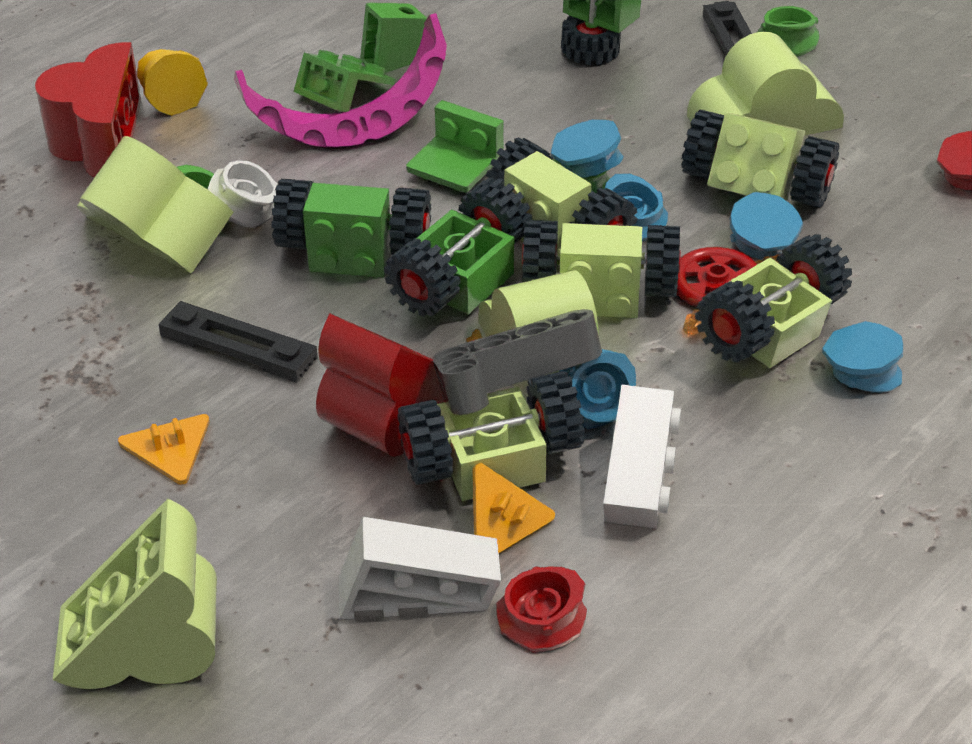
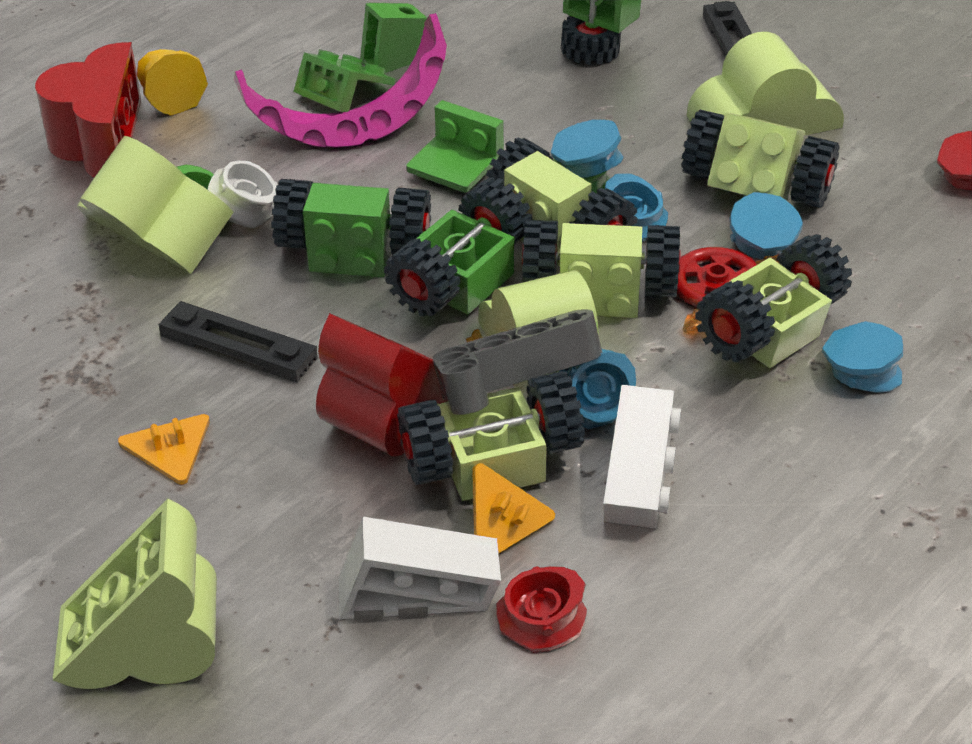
bright green hat [757,6,820,57] -> none

